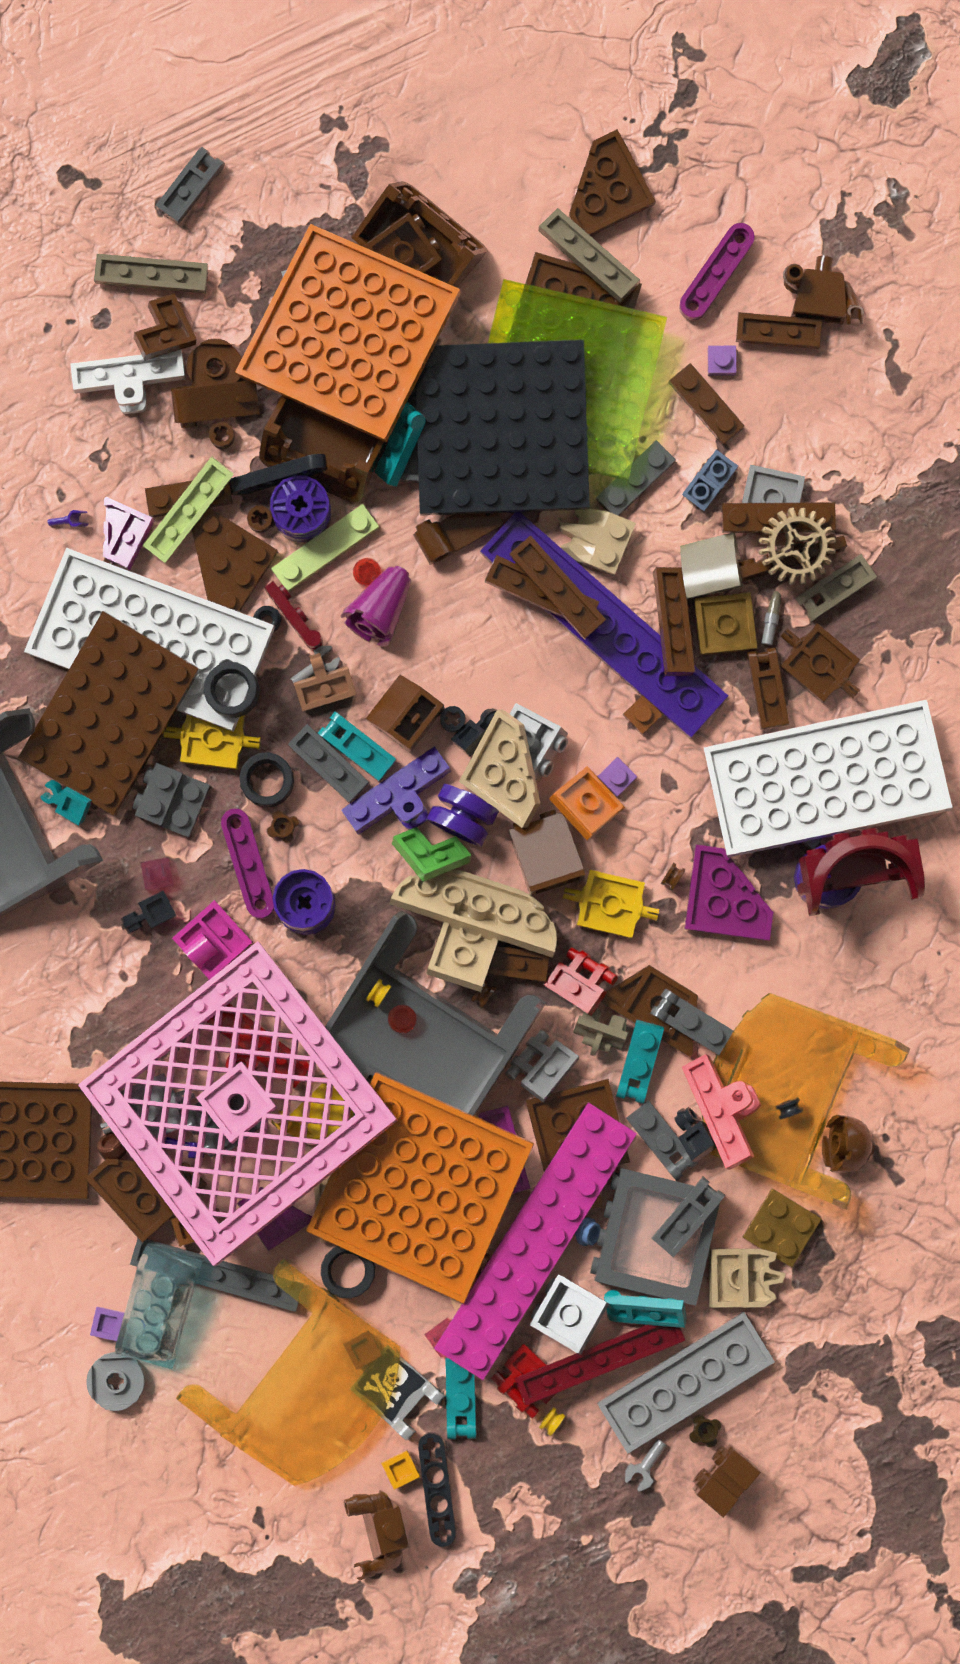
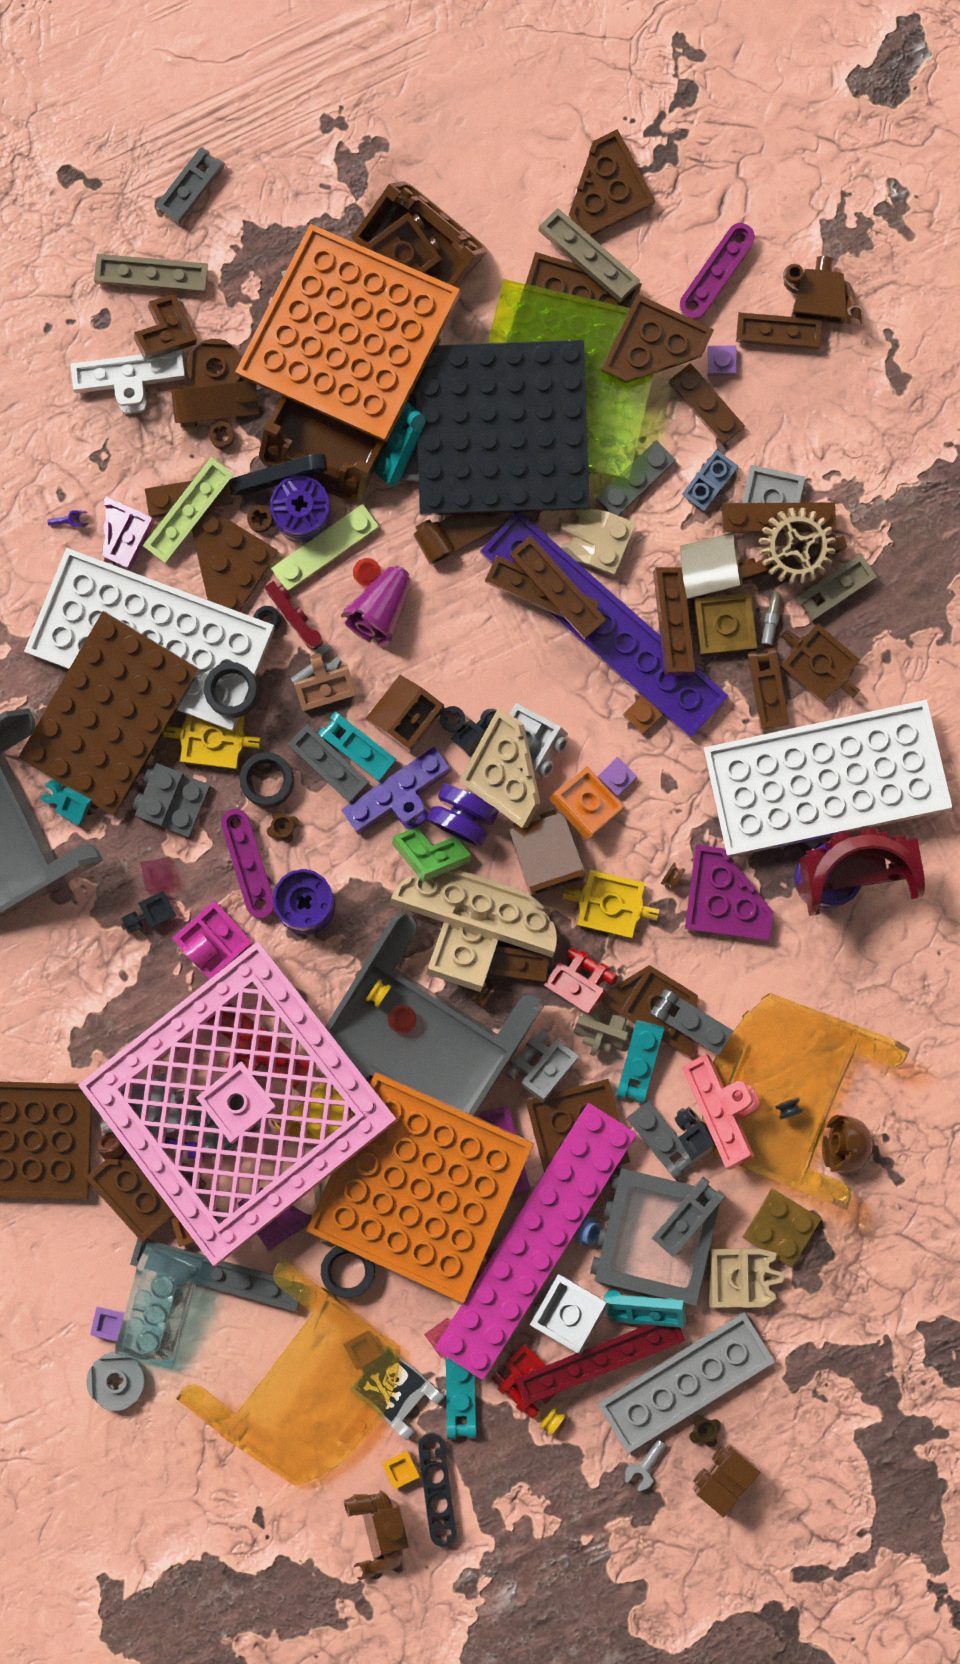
none -> reddish brown plate [601,294,714,383]

